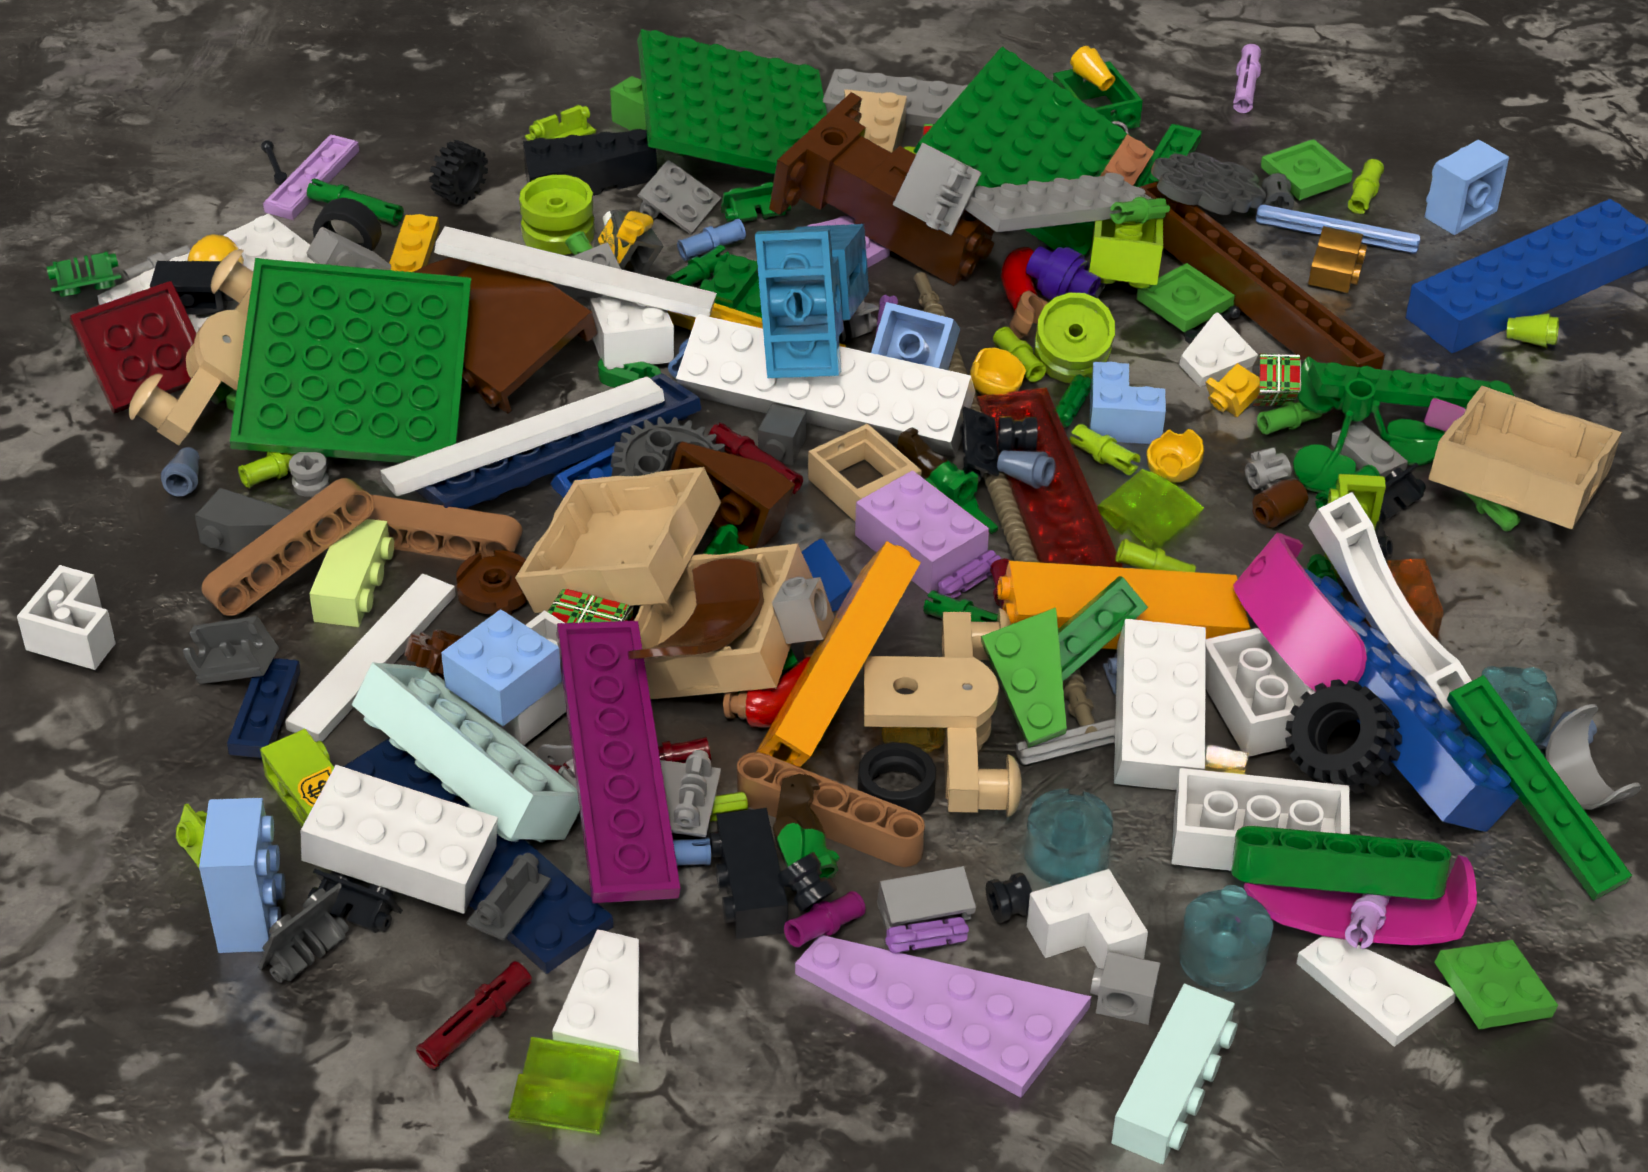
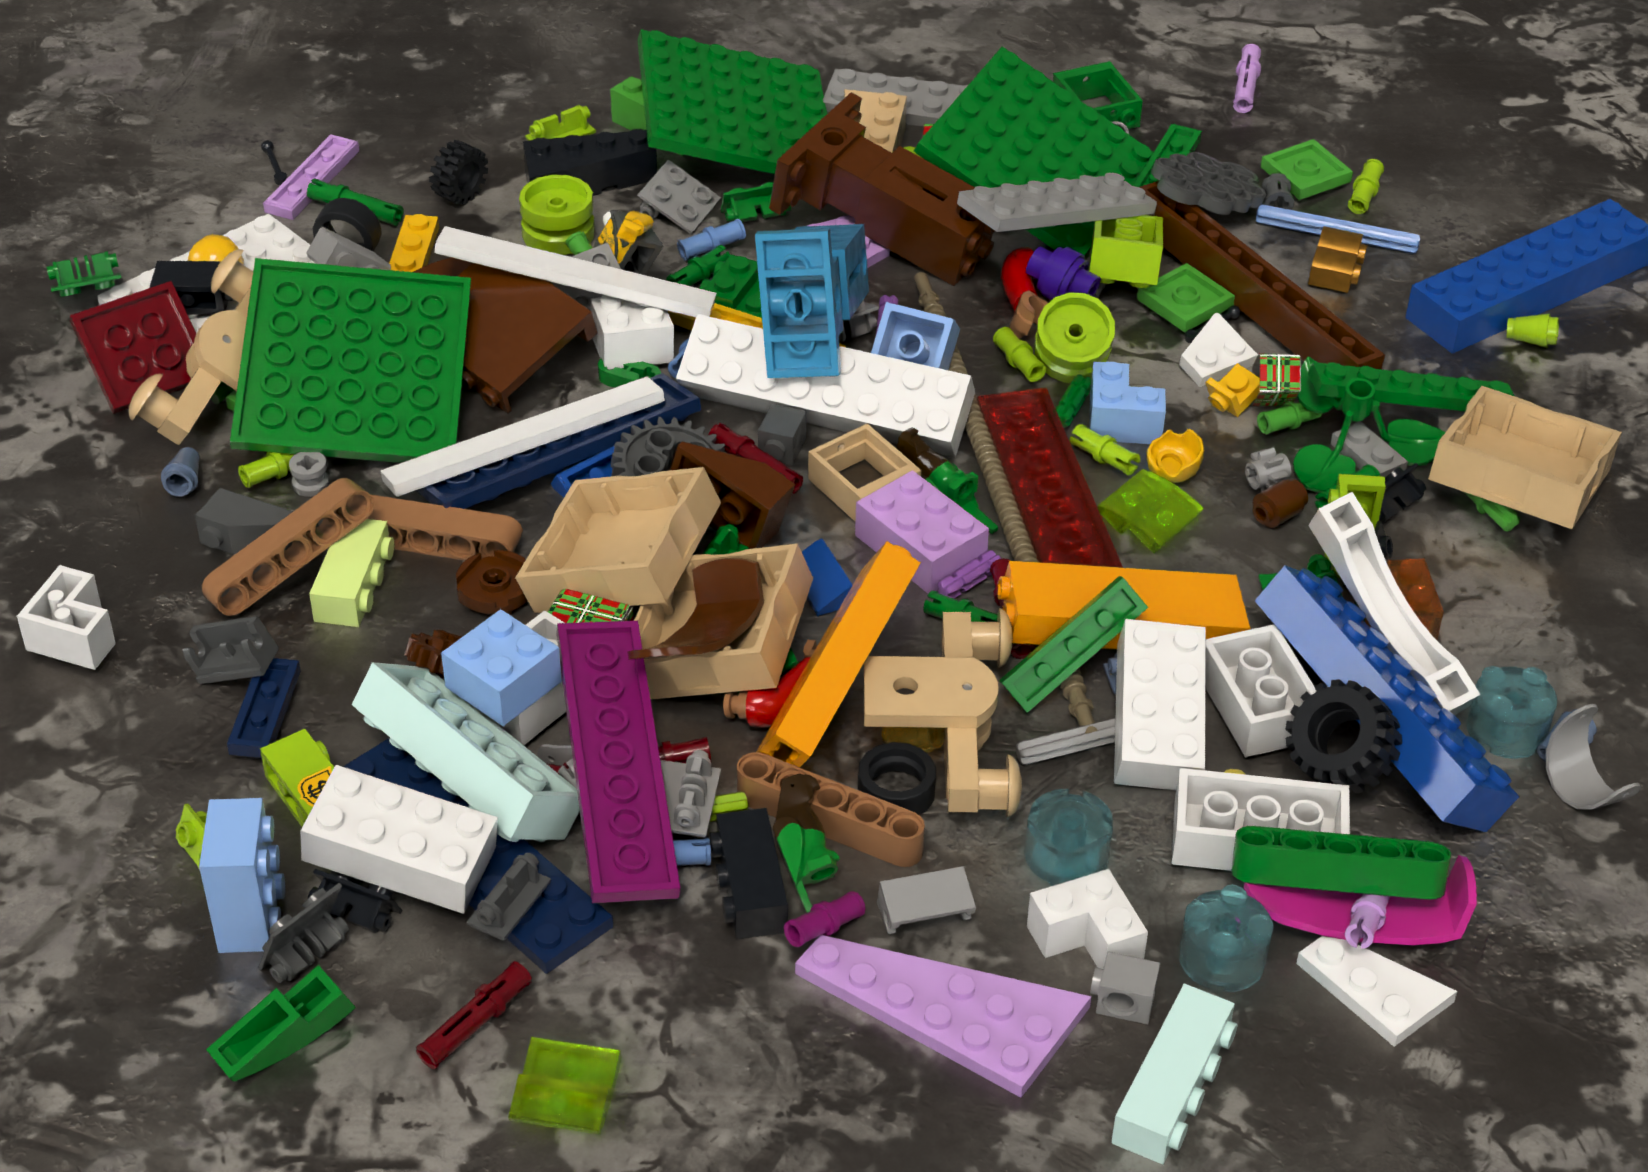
light grey bar [123,245,190,281] -> none
white tile [285,573,456,742] -> none
white wing [552,929,639,1063] -> none
light grey brick [772,577,834,644] -> none
black wheel [777,852,837,913] -> none
medium lavender axle [885,917,969,953] -> none
light grey hinge [893,142,982,235] -> none
black hinge [959,407,999,482] -> none
yellow hair [970,347,1026,401] -> none
bright green wing [981,608,1067,748] -> none
black wheel [986,872,1032,923] -> none
sand blue cone [997,450,1055,488] -> none
black wheel [998,416,1038,453] -> none
yellow cone [1070,46,1115,91] -> none
nougat plate [1100,134,1154,186] -> none
bright green axle [1110,197,1170,224] -> none
lime pin [1115,539,1196,572] -> none
clear yellow tile [1205,745,1249,772] -> none
dark pink piece [1233,532,1367,691] -> none
magenta slope [1424,398,1466,431] -> none
light blue brick [1425,139,1509,235] -> none
bright green plate [1434,940,1558,1029] -> none
green plate [1447,675,1632,901] -> none
none -> green slope [206,965,356,1082]

